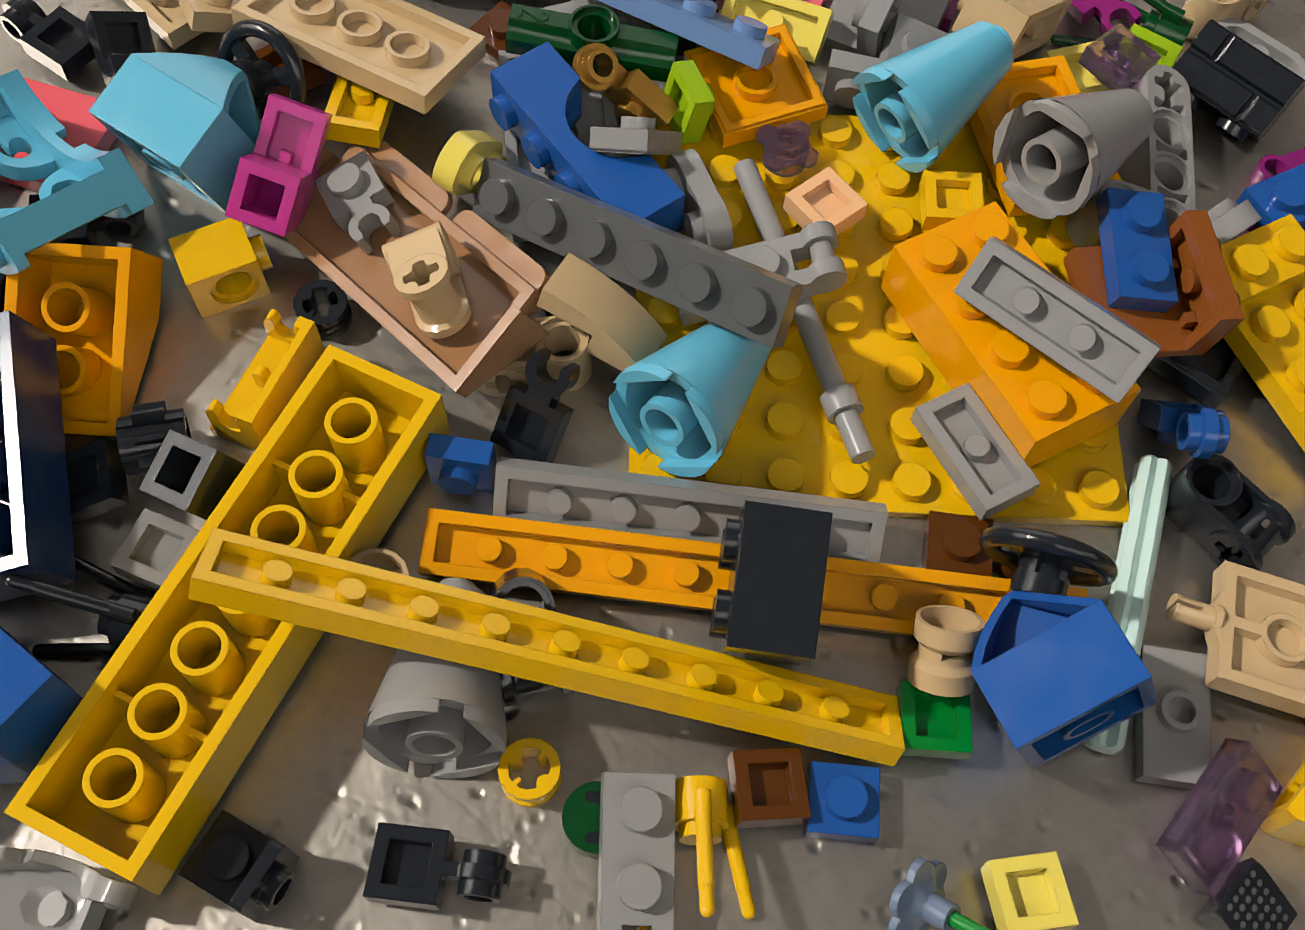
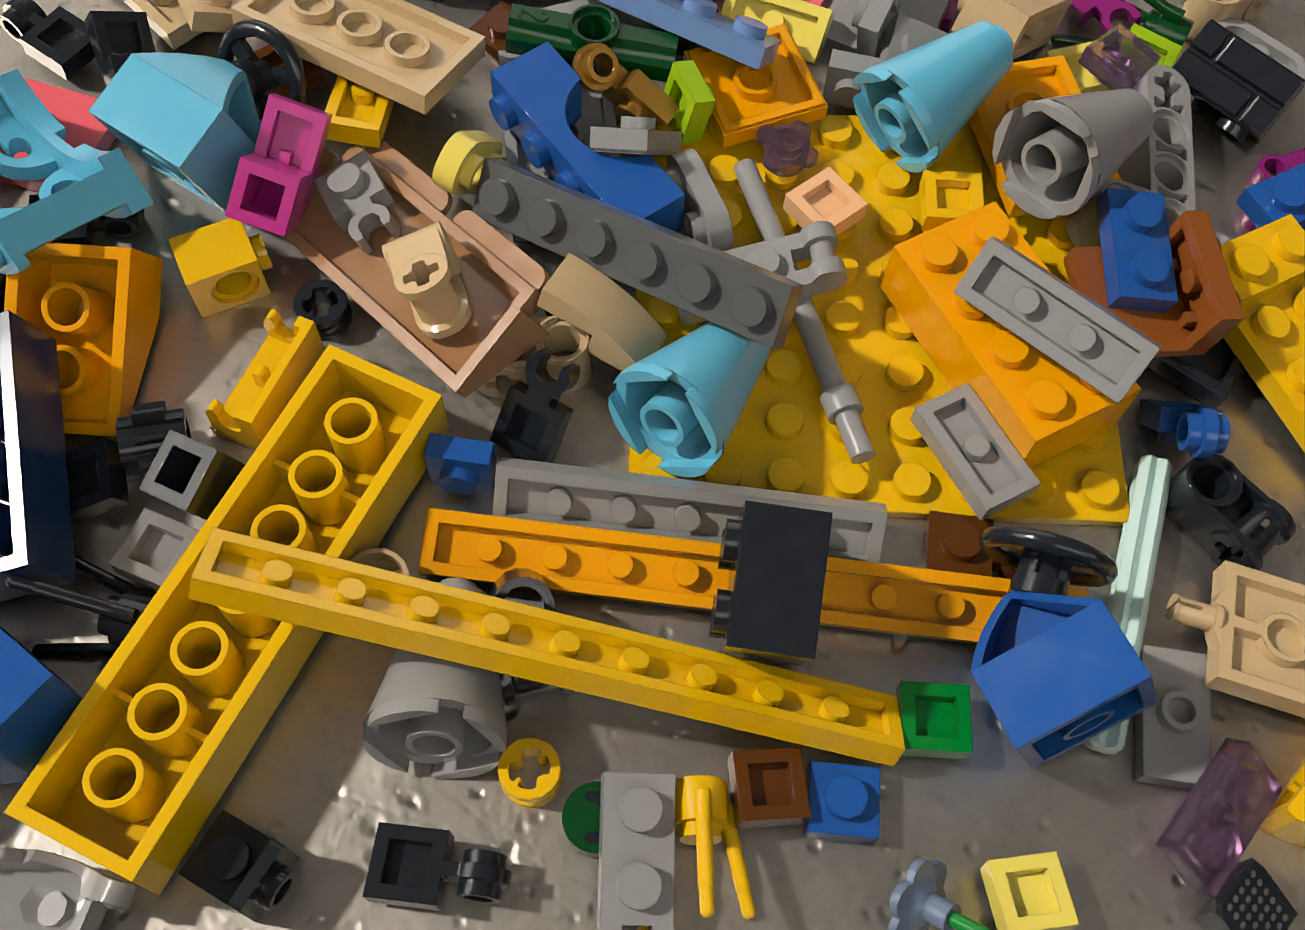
tan wheel [907,605,985,697] -> none
light grey plate [1208,197,1262,244] -> none

